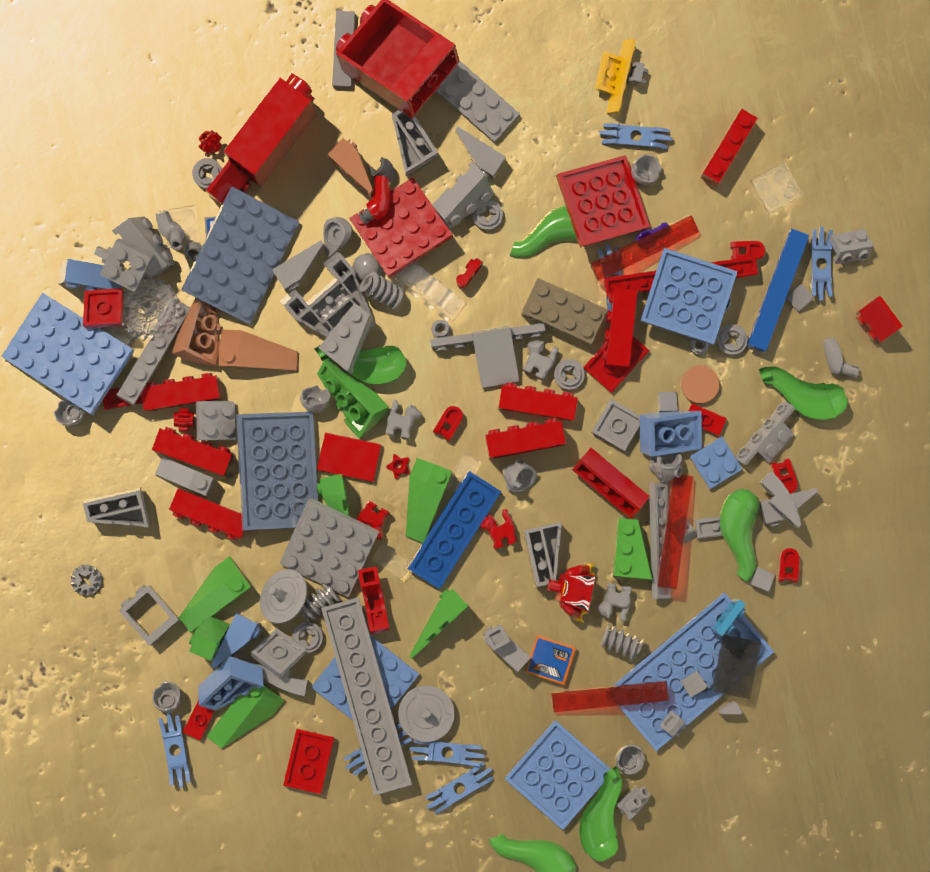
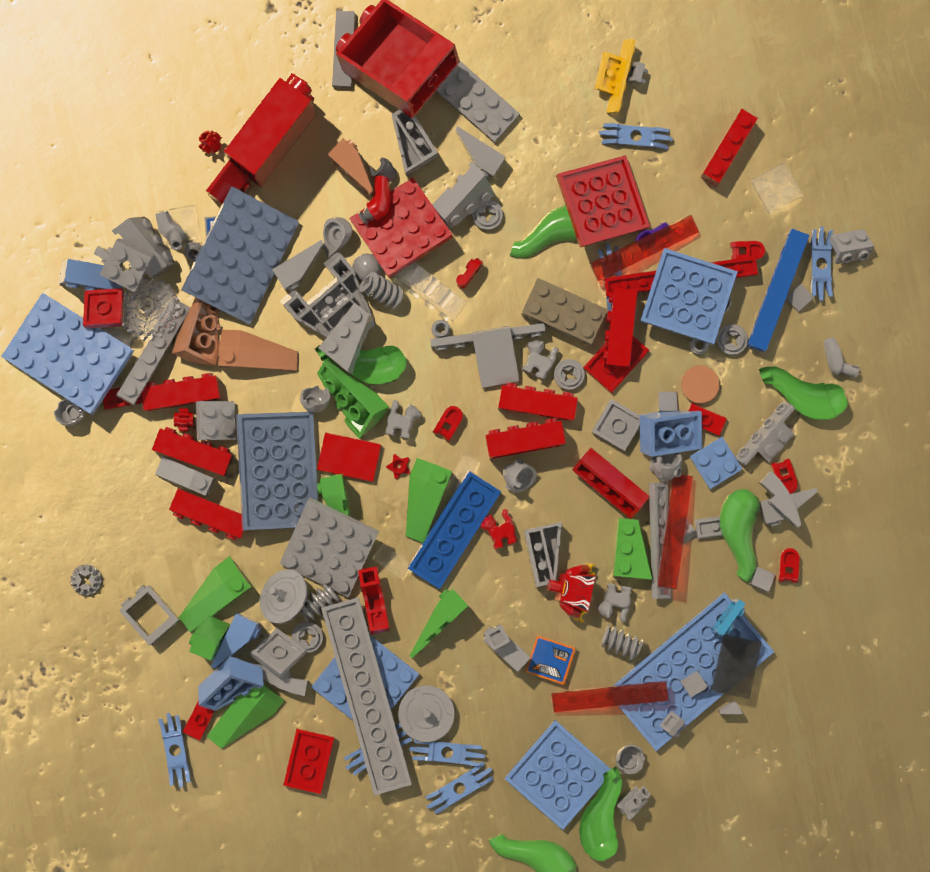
light grey wedge [83,487,151,527] -> none
light grey hair [152,681,182,712] -> none
light grey gear [192,158,222,188] -> none
red animal [356,501,390,540] -> none
light grey hair [631,154,661,186] -> none
red slope [856,296,903,344] -> none

